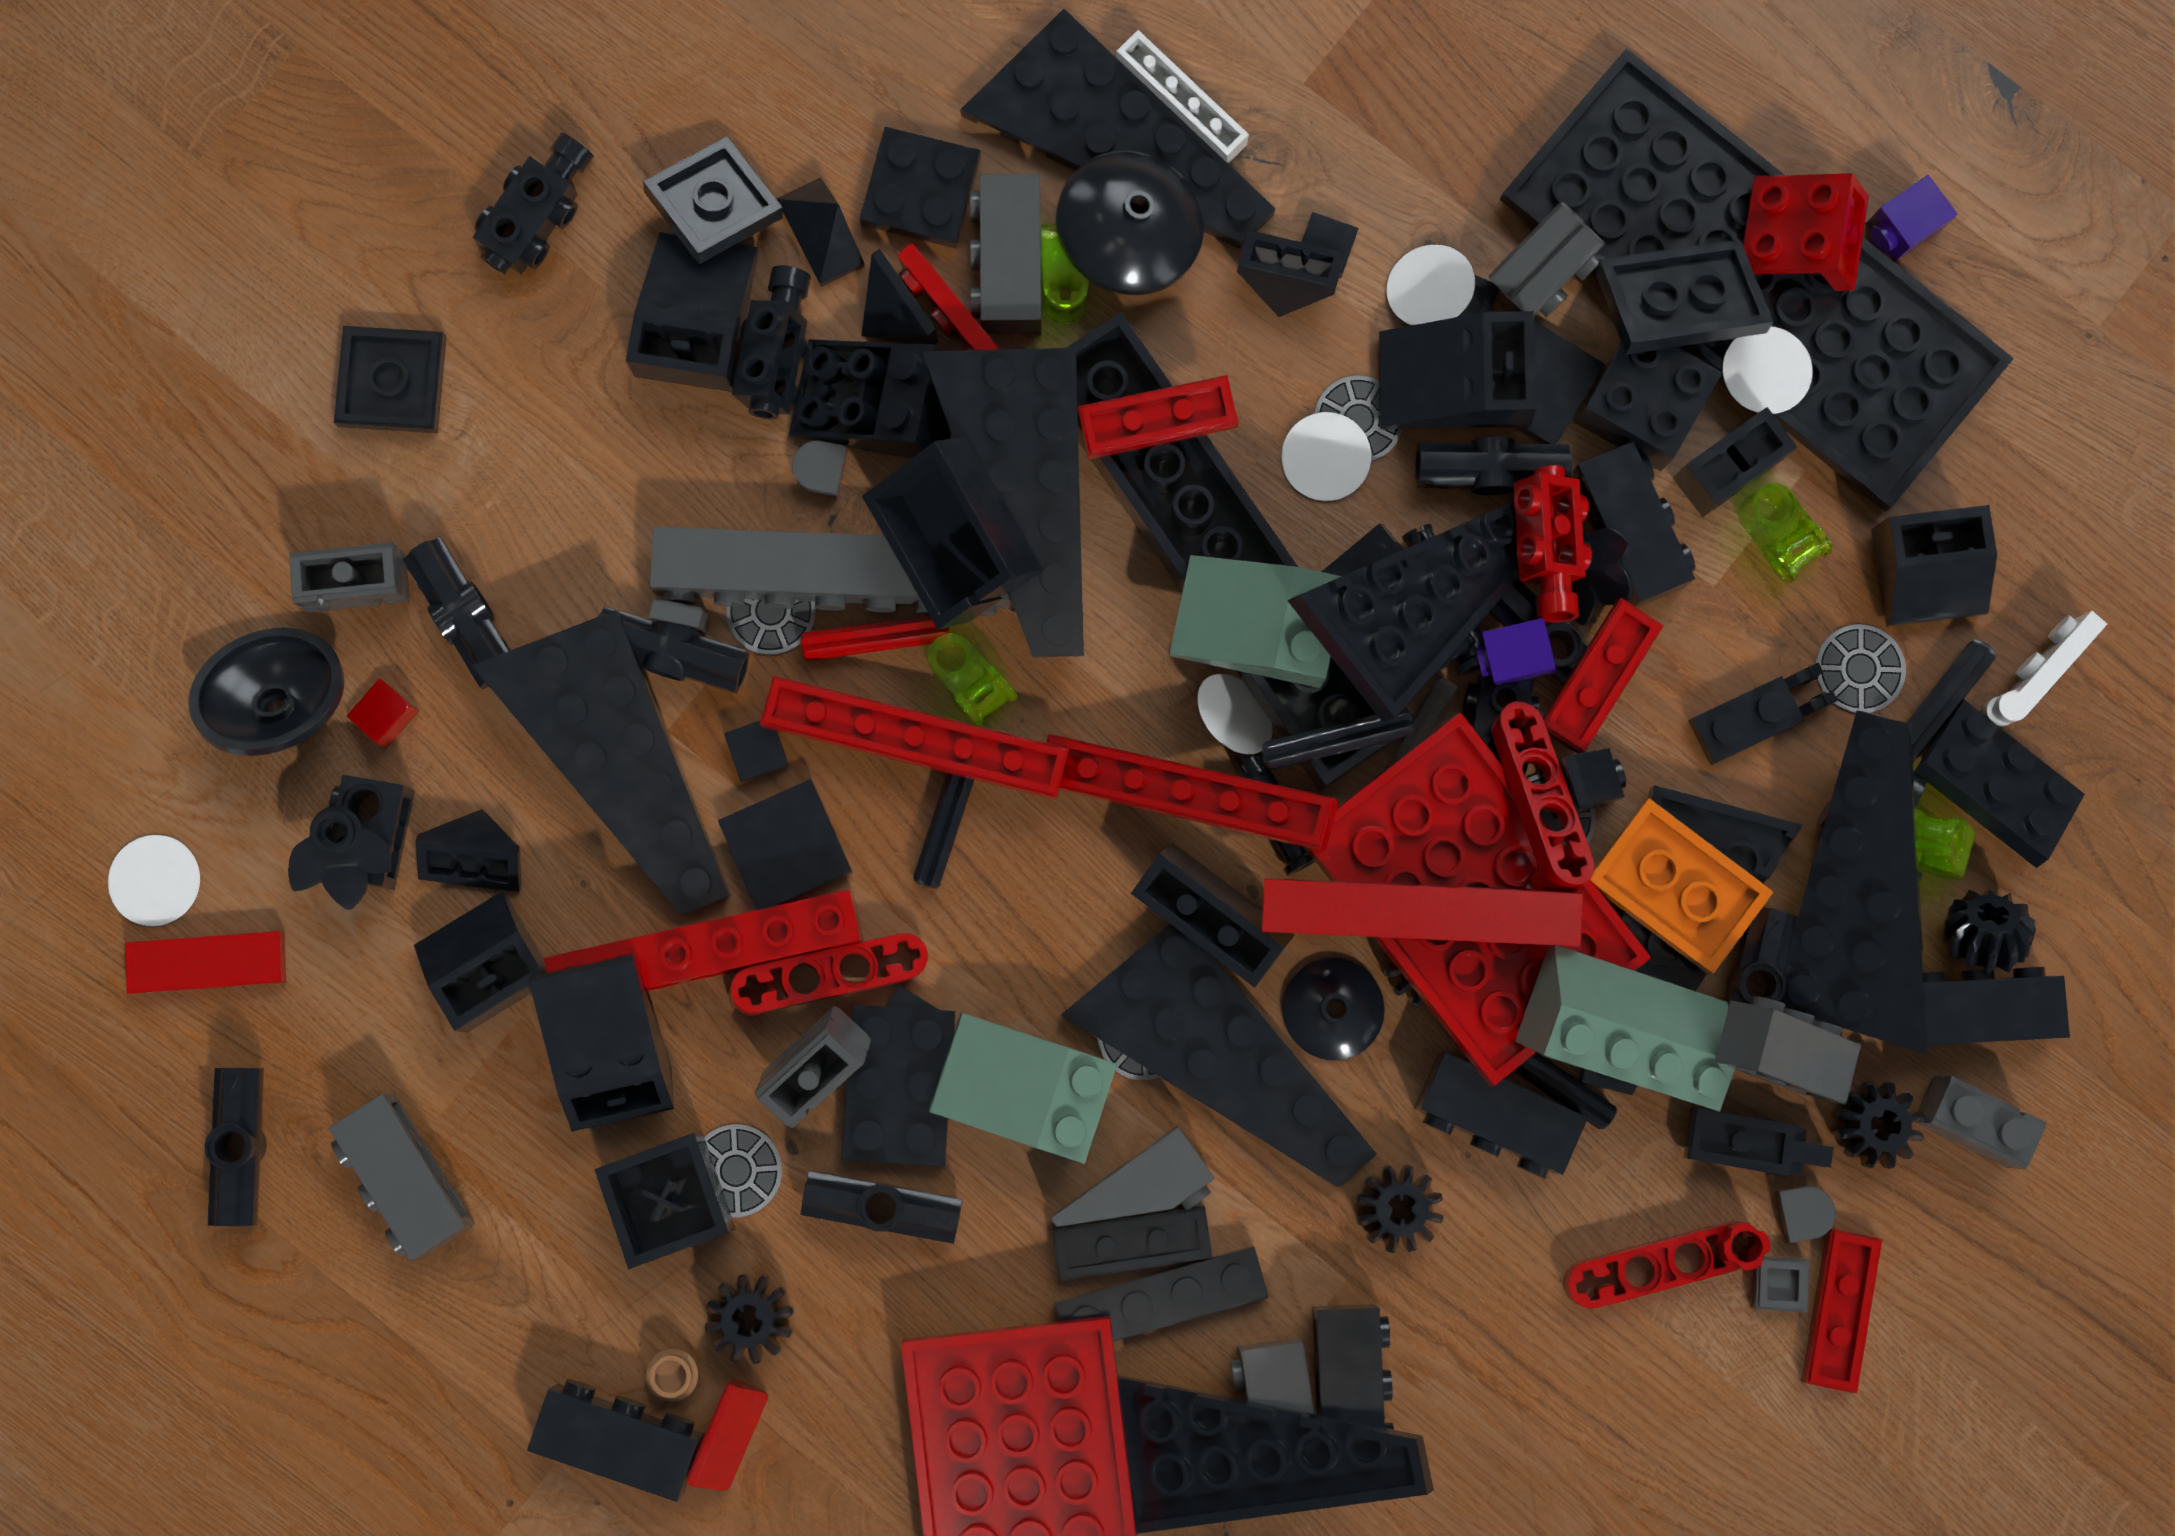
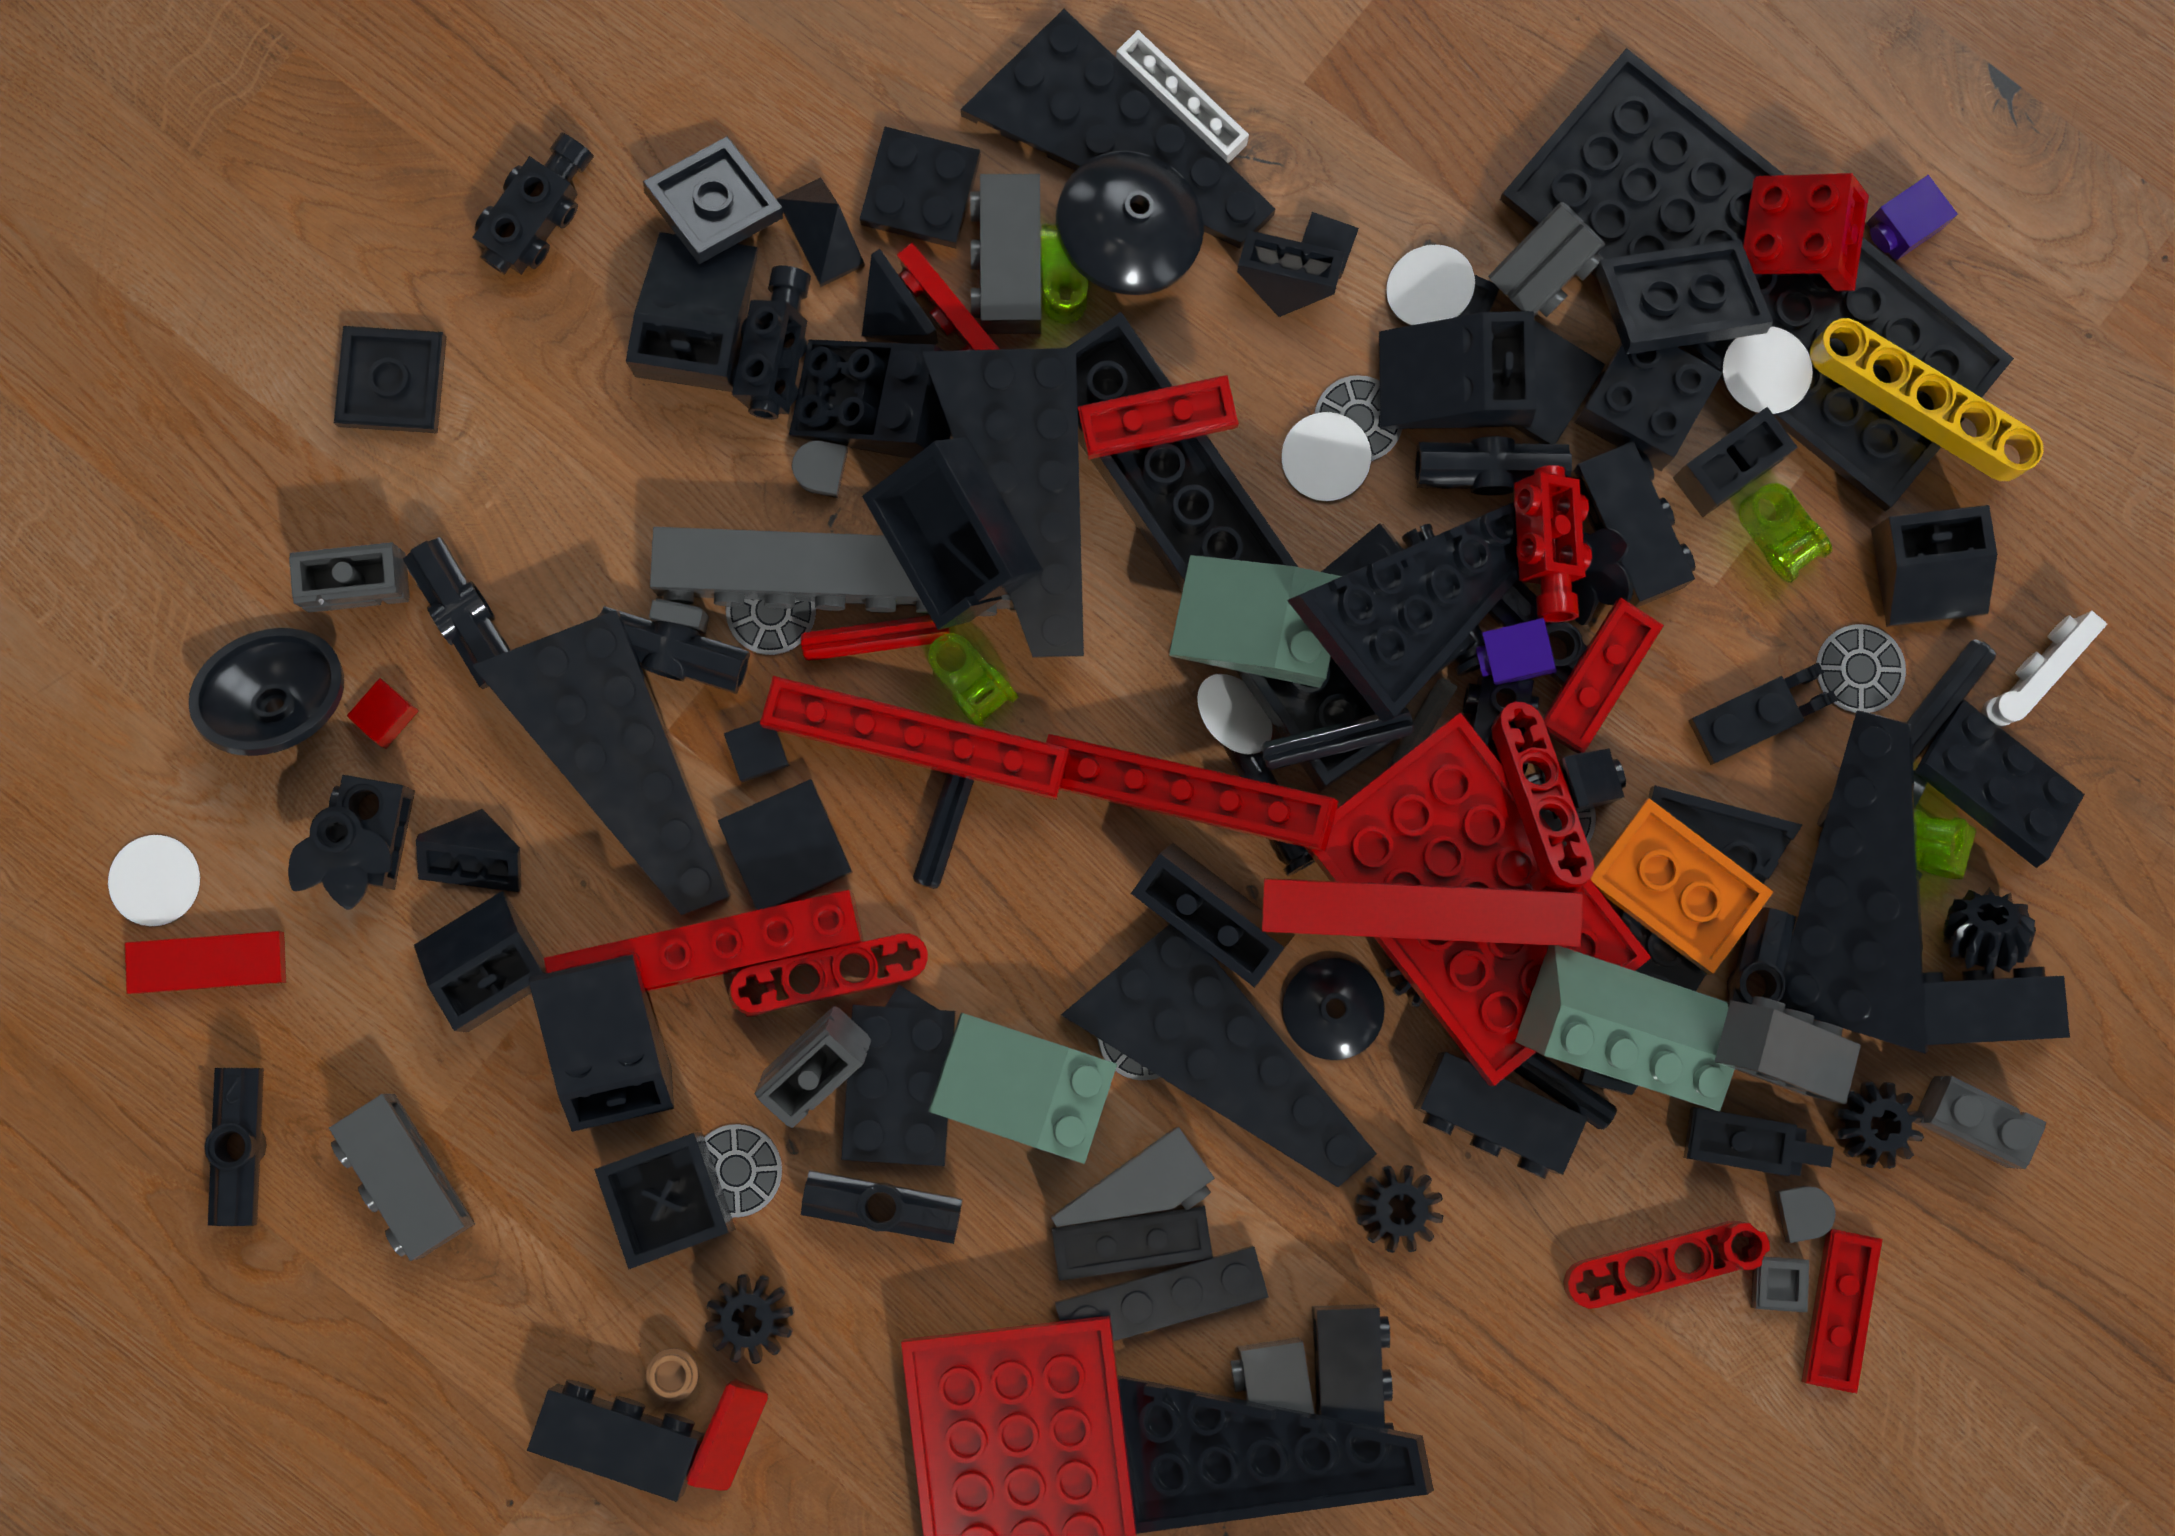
none -> yellow beam [1810,318,2044,481]

